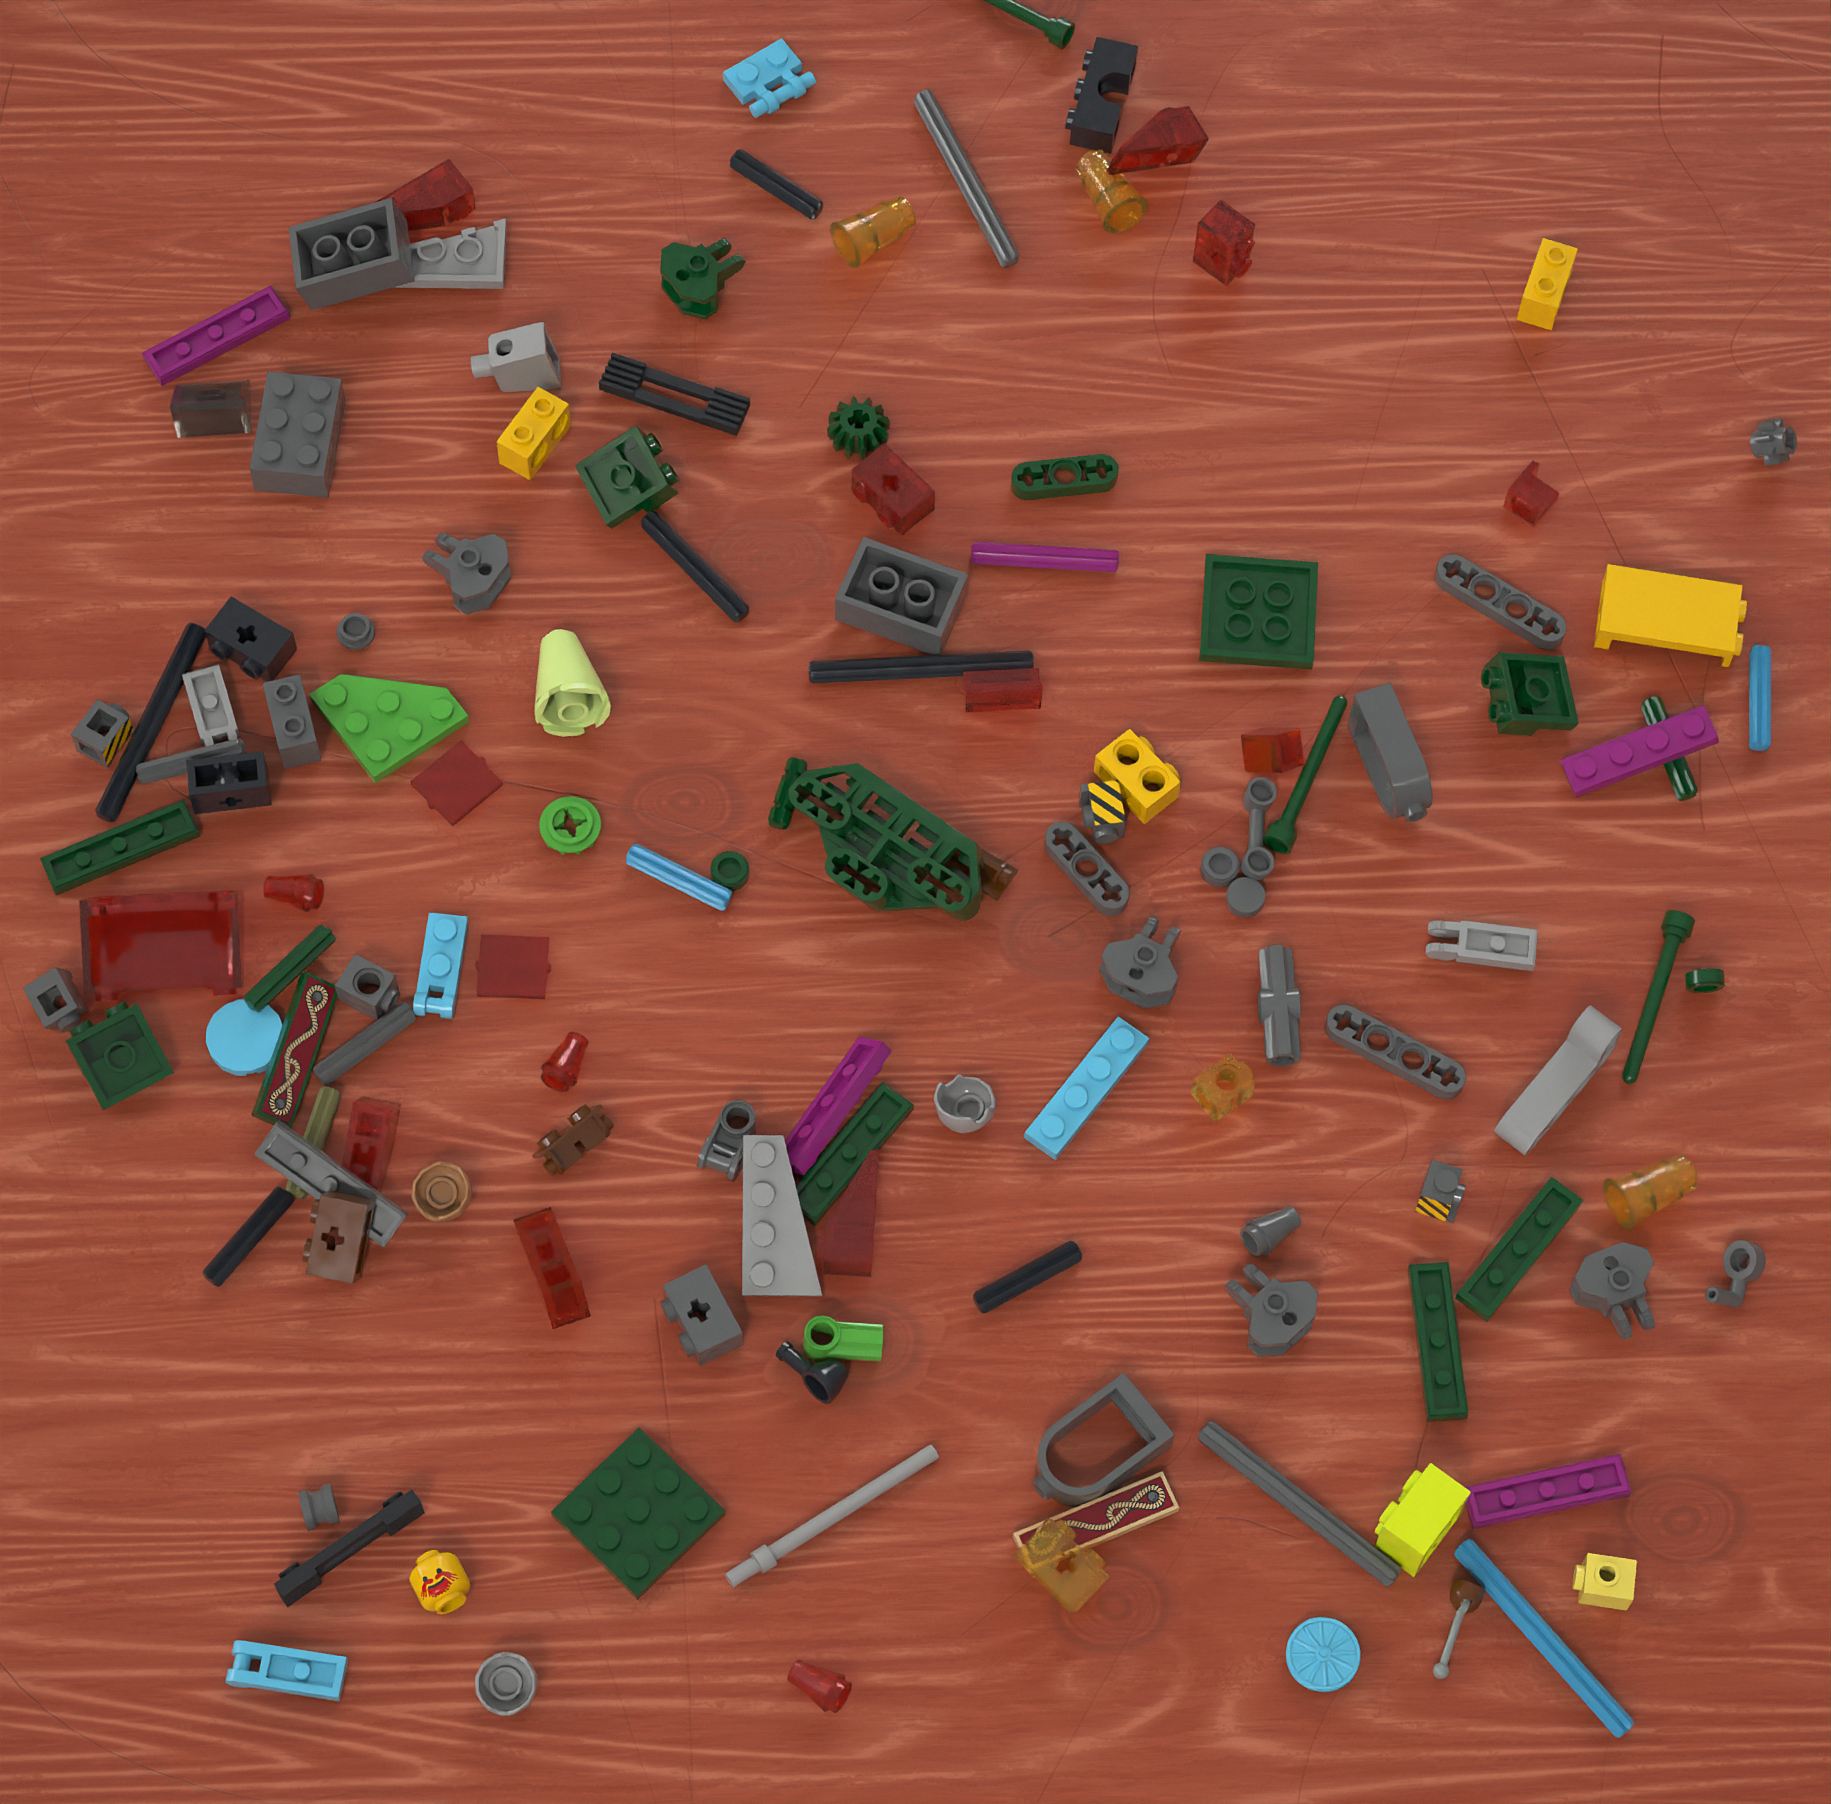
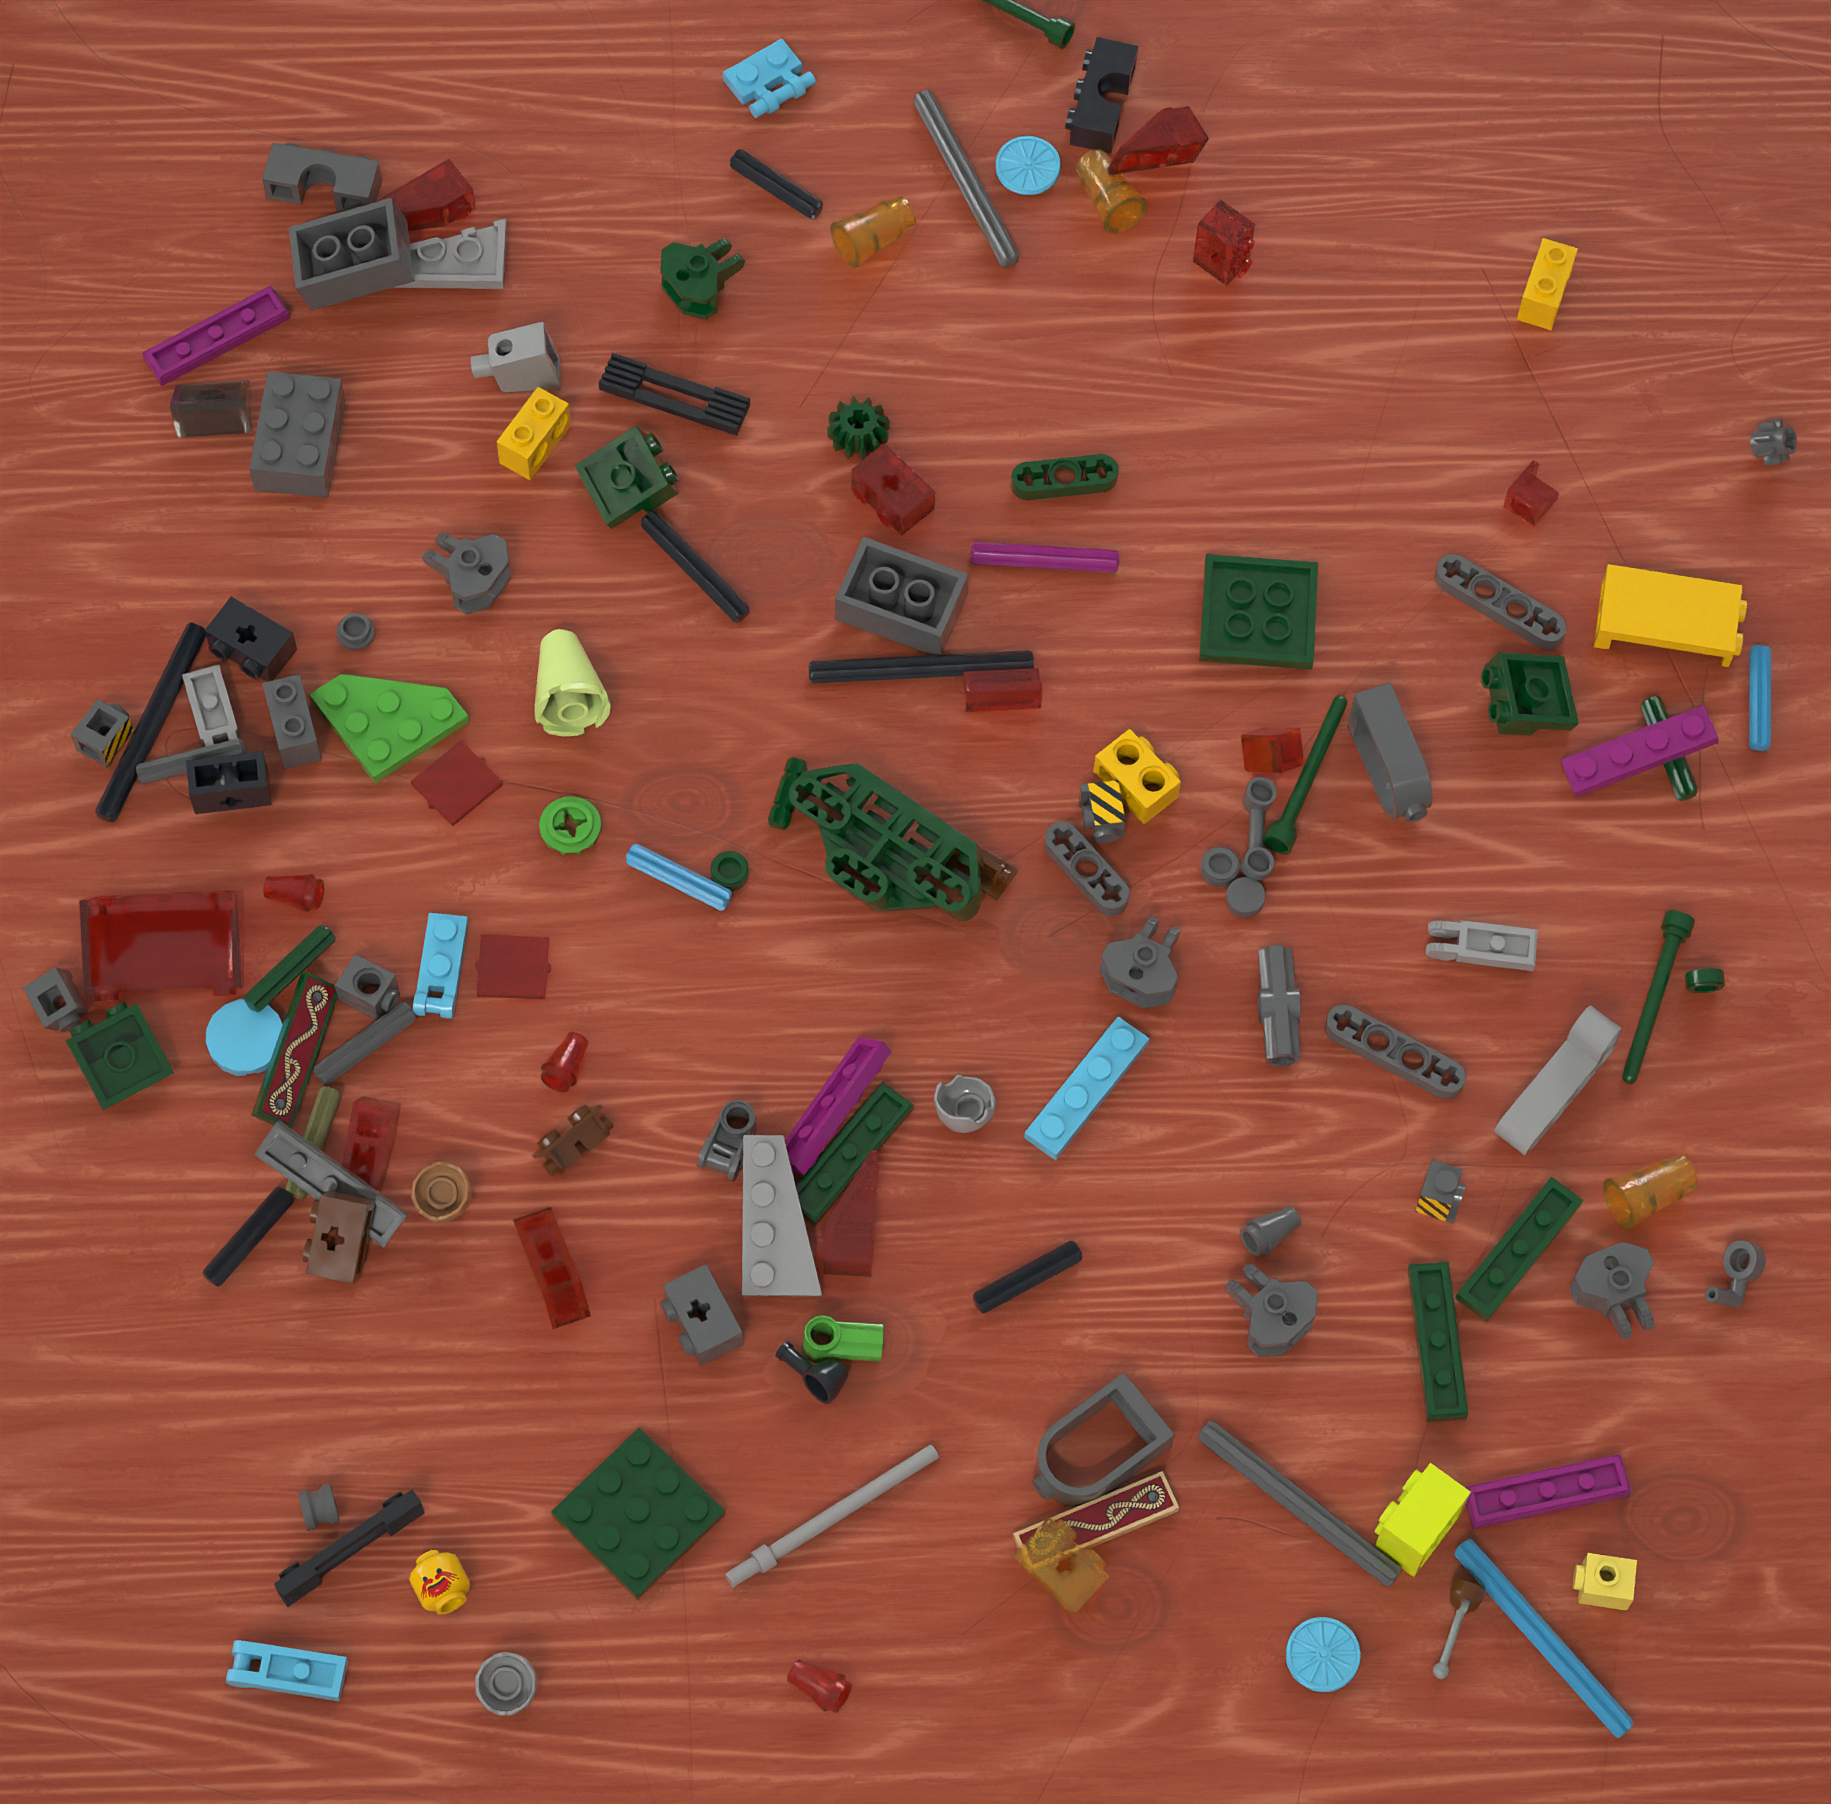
dark green tile [40,800,200,895] -> none
clear yellow brick [1191,1053,1255,1122] -> none
none -> dark grey arch [262,143,382,212]
none -> medium azure wheel [995,136,1060,195]

